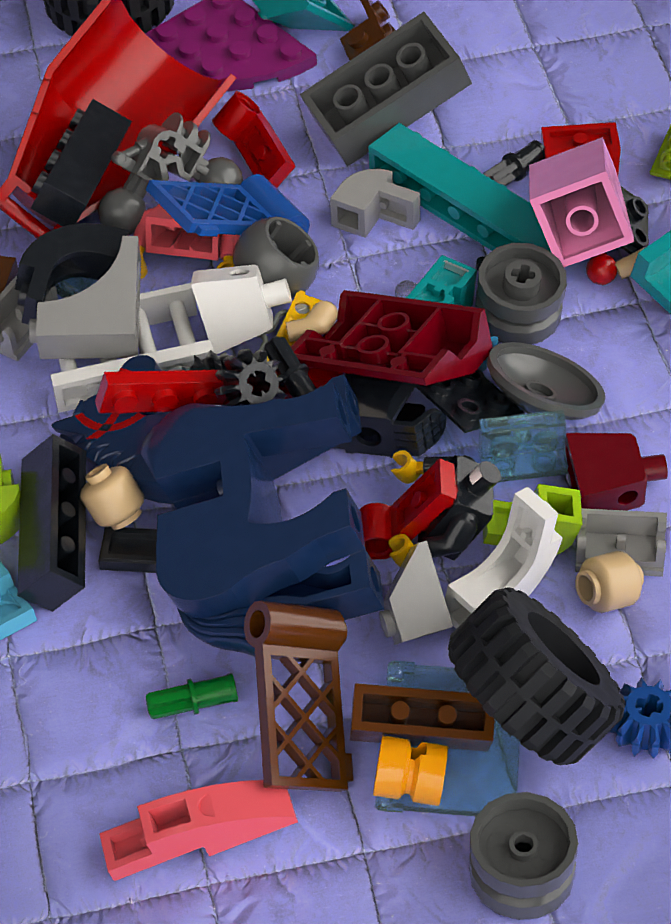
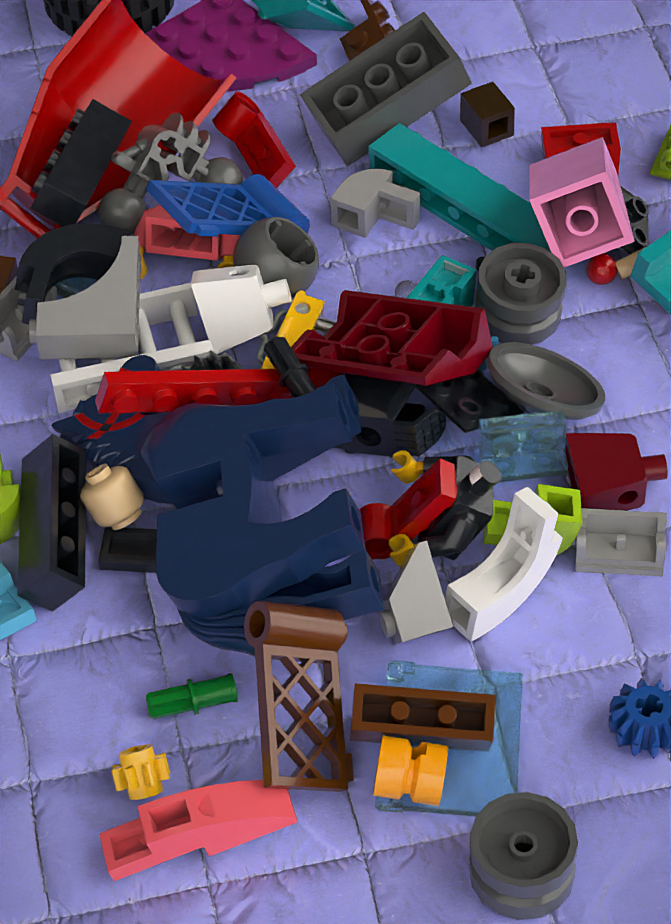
black gear [214,349,288,406] -> none
tan arm [285,301,338,342] -> none
black tyre [448,587,625,765] -> none
black axle [483,140,545,186] -> none
tan head [575,551,644,613] -> none
none -> yellow gear [111,744,170,800]
none -> dark brown brick [460,81,515,148]

